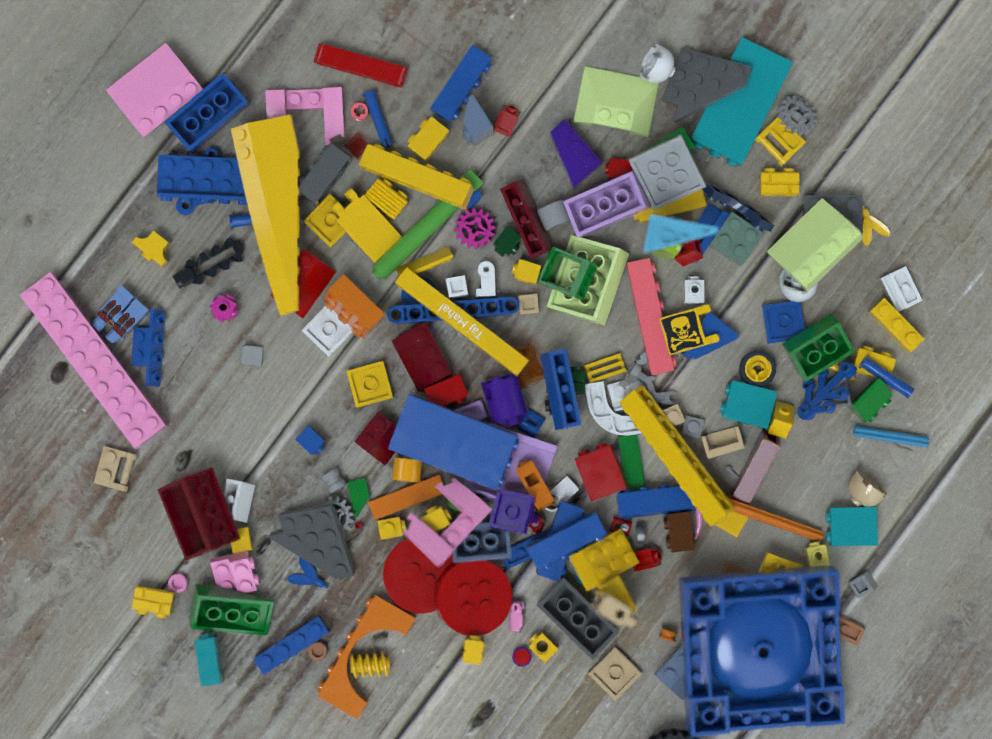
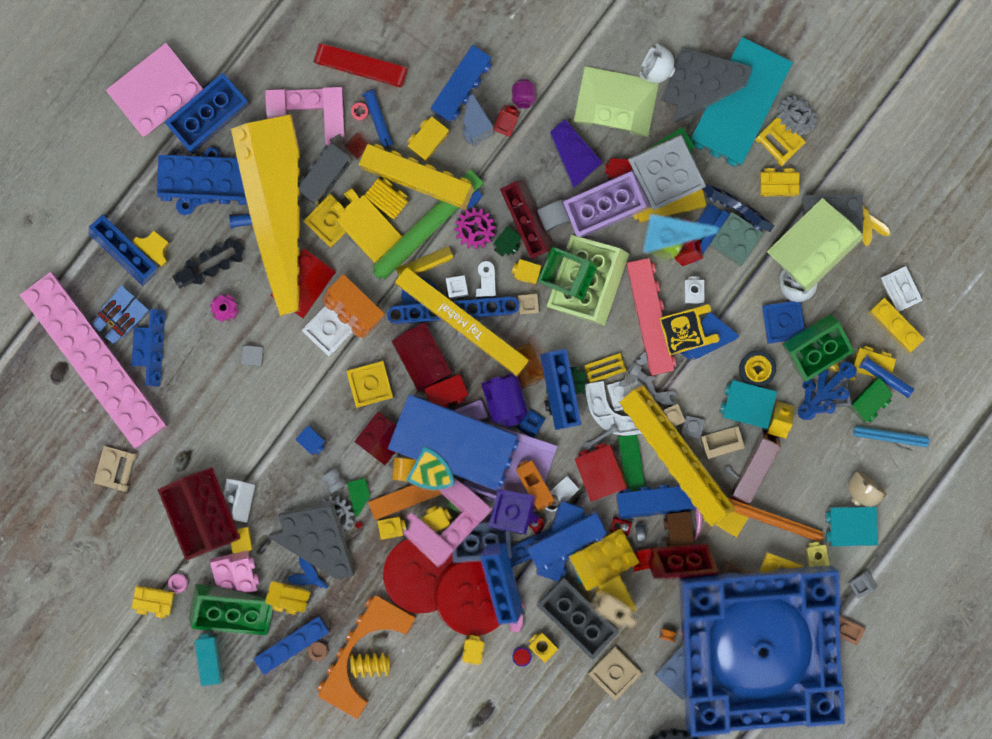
none -> blue brick [88,214,157,286]
none -> yellow brick [265,581,310,615]
none -> shield [406,447,455,490]
none -> blue brick [480,543,523,624]
none -> magenta head [512,79,537,109]
none -> light grey hinge [584,425,618,450]
none -> dark red slope [648,544,718,579]

